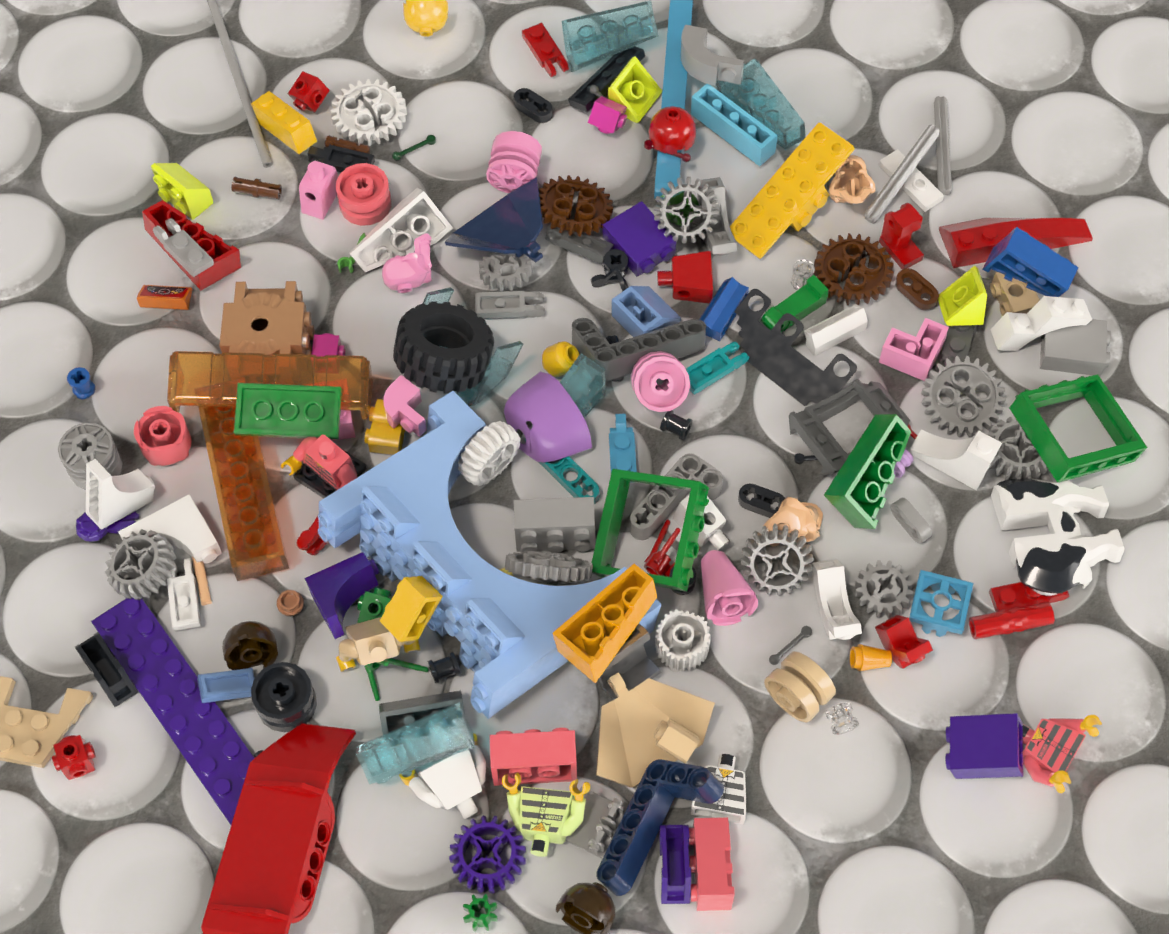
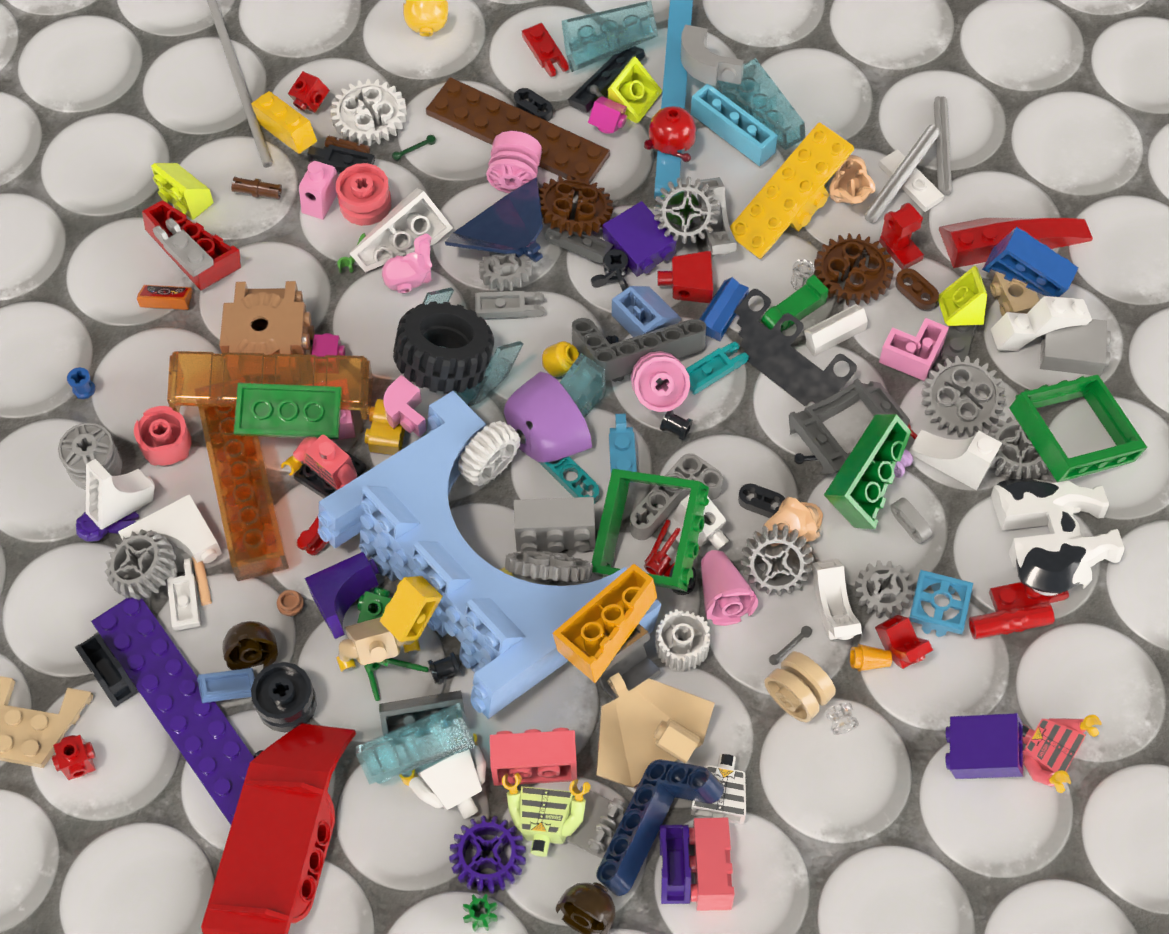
none -> reddish brown plate [426,77,610,184]

